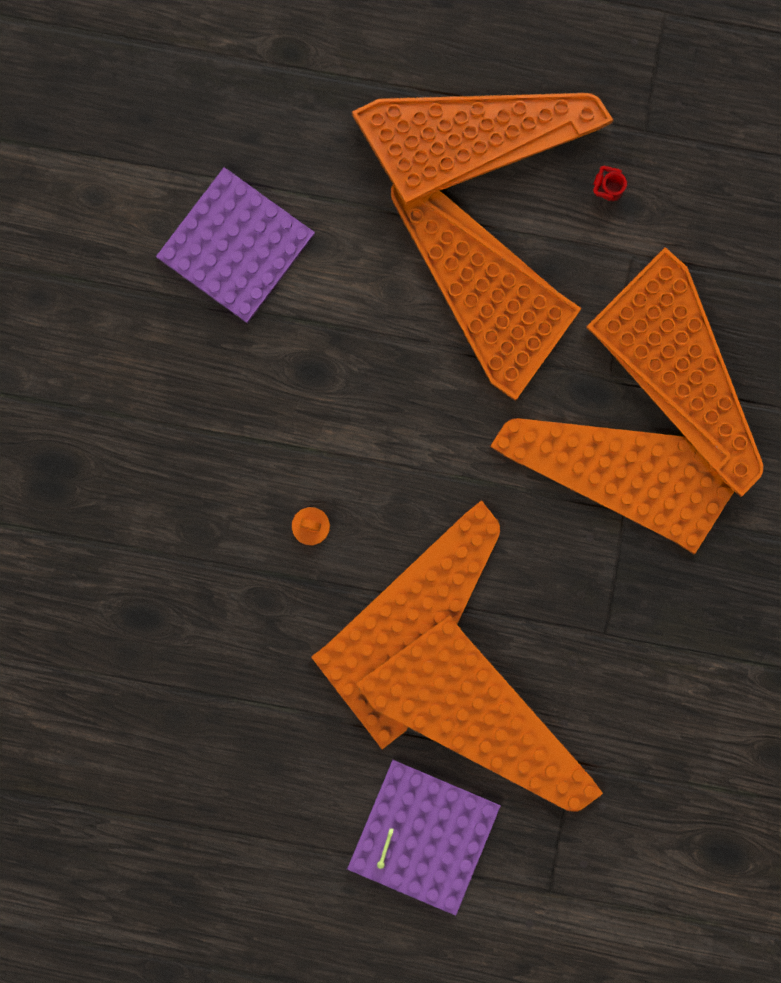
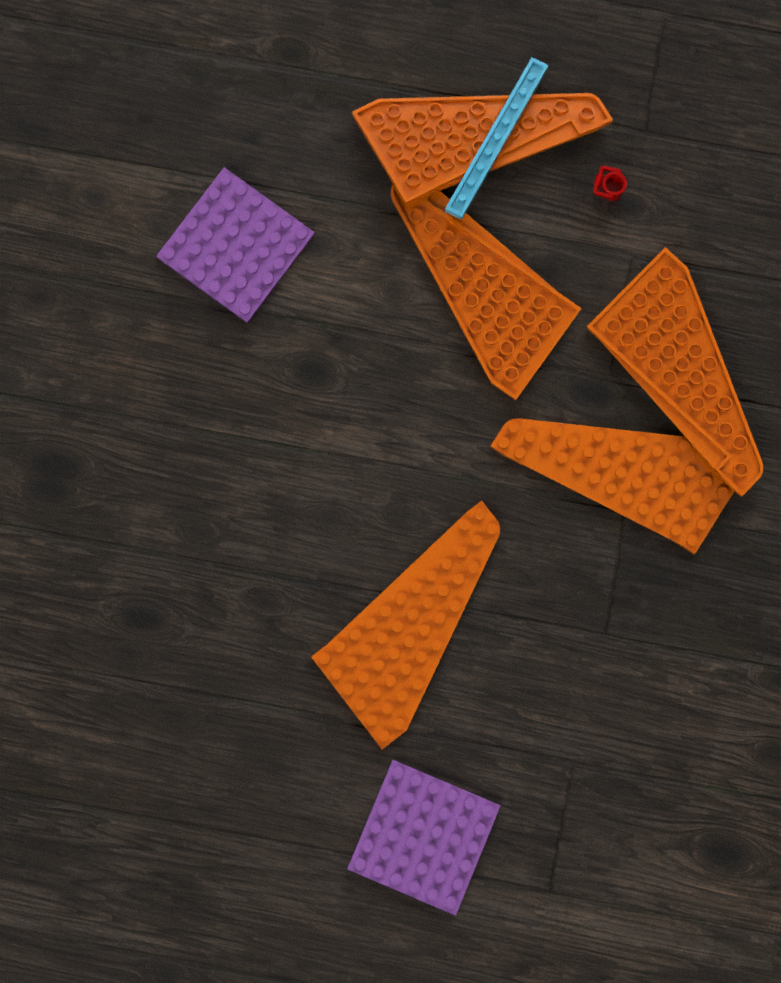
orange tile [292,507,330,546] -> none
orange wing [356,615,603,811] -> none
yellowish green hinge [377,828,394,869] -> none
none -> medium azure plate [445,58,548,220]

